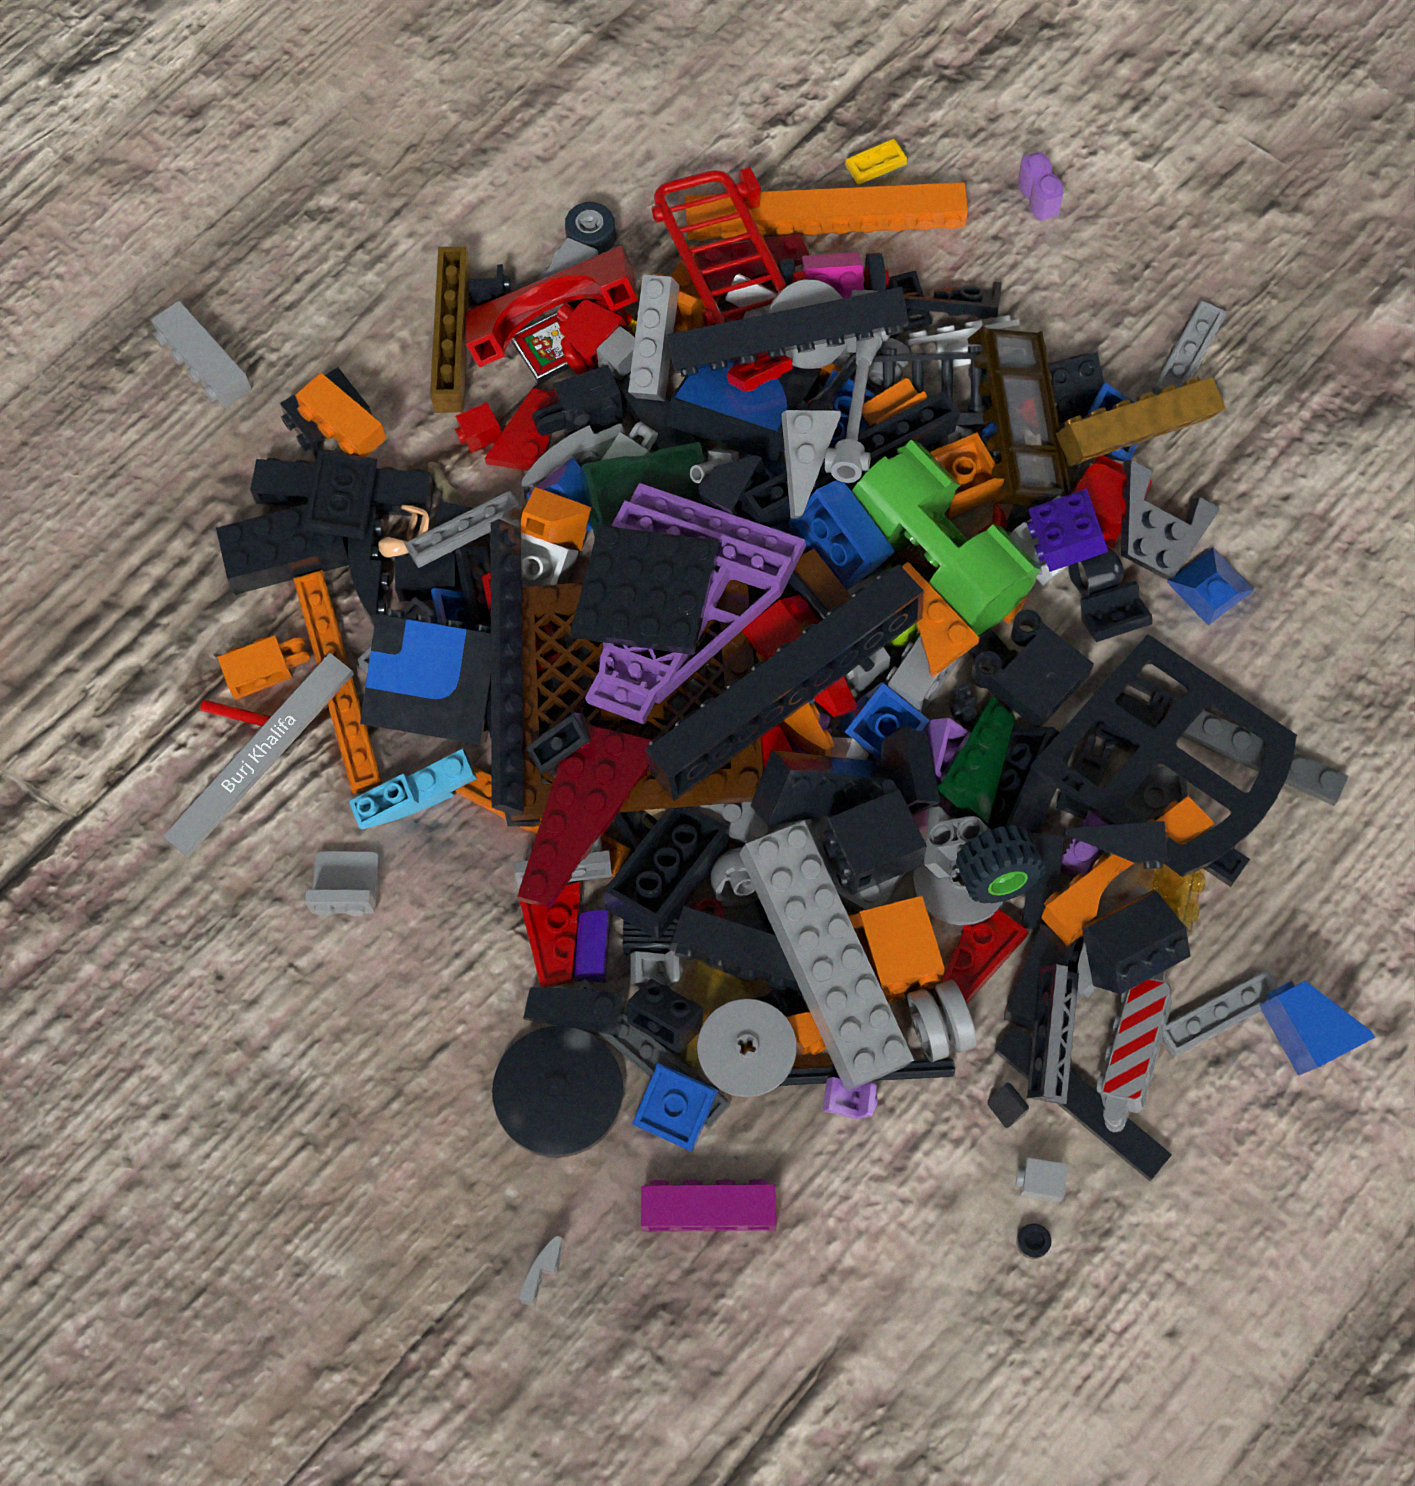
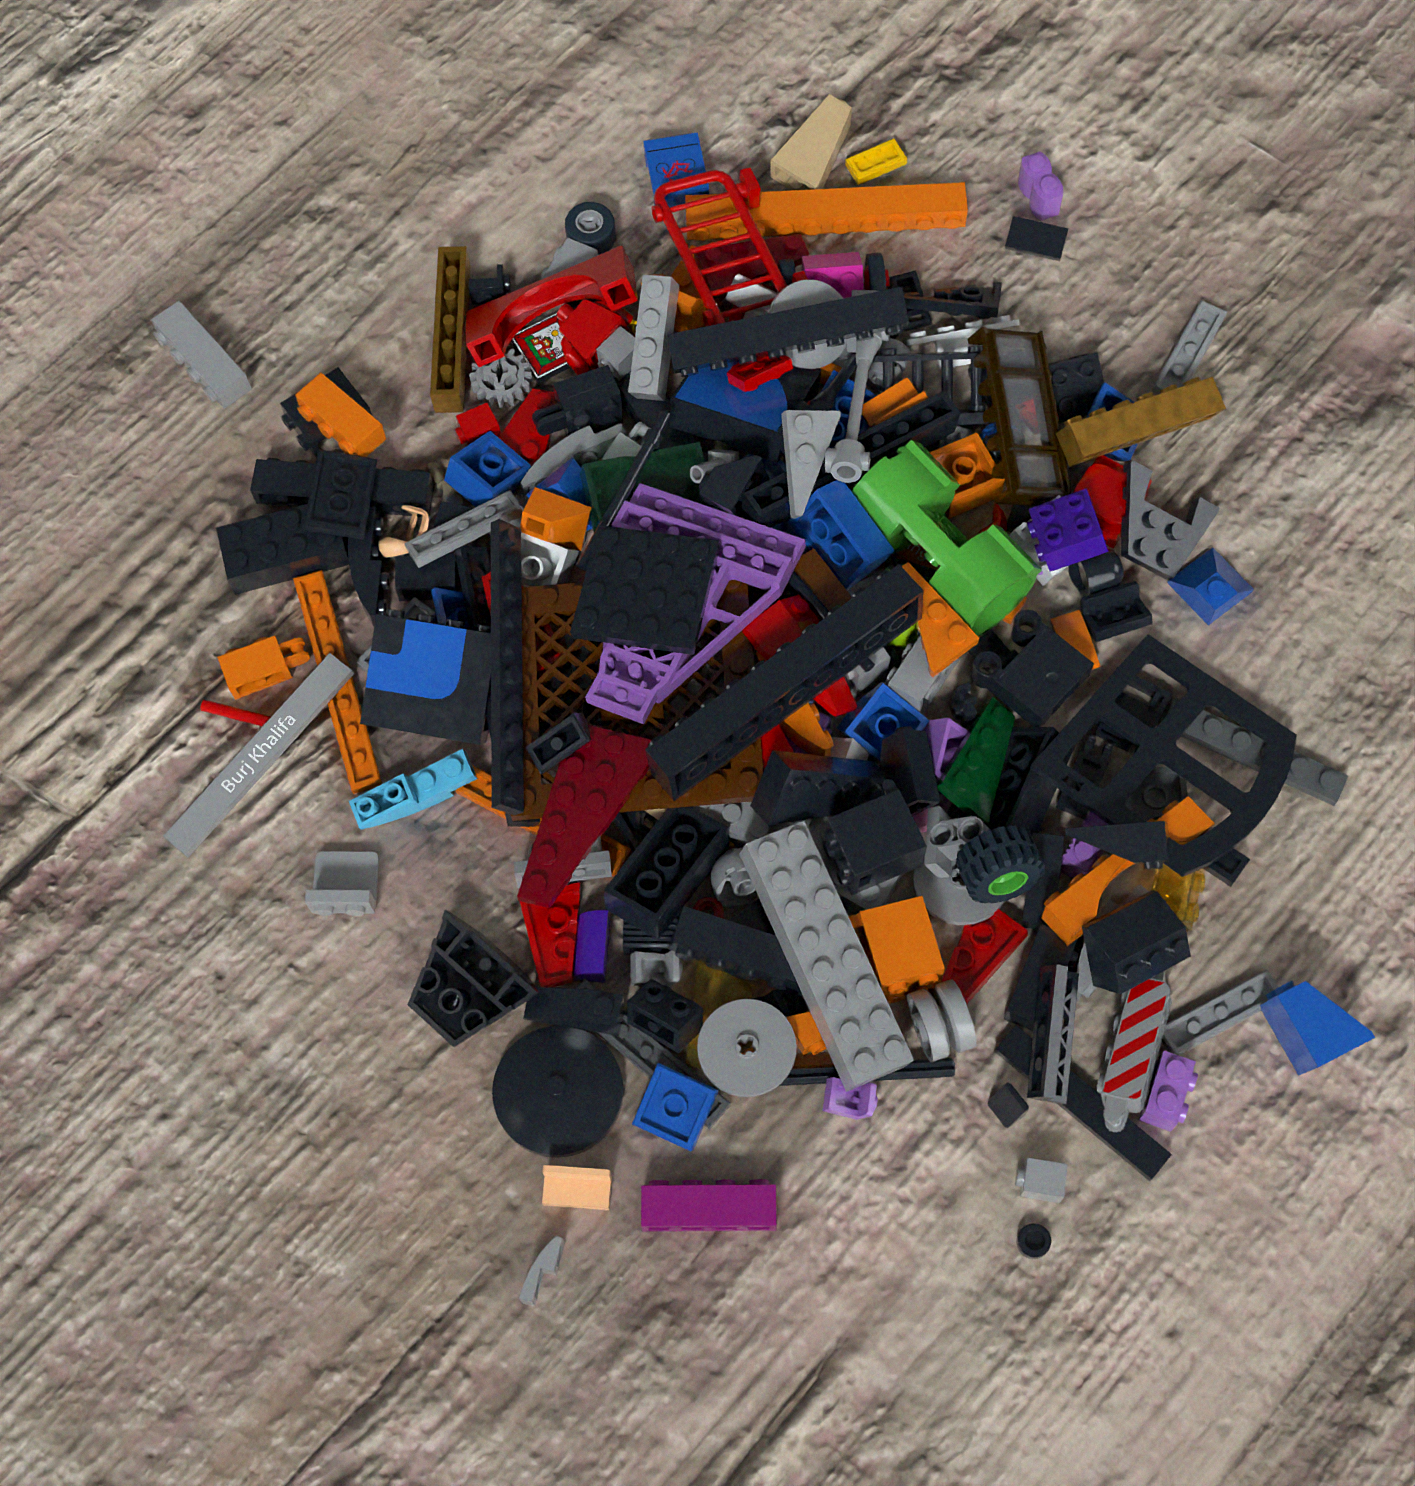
none -> black wedge [407,910,540,1047]
none -> blue slope [444,431,532,507]
none -> light grey gear [469,349,533,408]
none -> light nougat panel [542,1165,612,1210]
none -> black bar [576,410,672,571]
none -> blue panel [643,132,709,207]
none -> tan slope [771,94,852,190]
none -> black brick [1005,216,1069,262]
none -> orange slope [1050,610,1100,670]
none -> medium lavender brick [1139,1051,1198,1132]

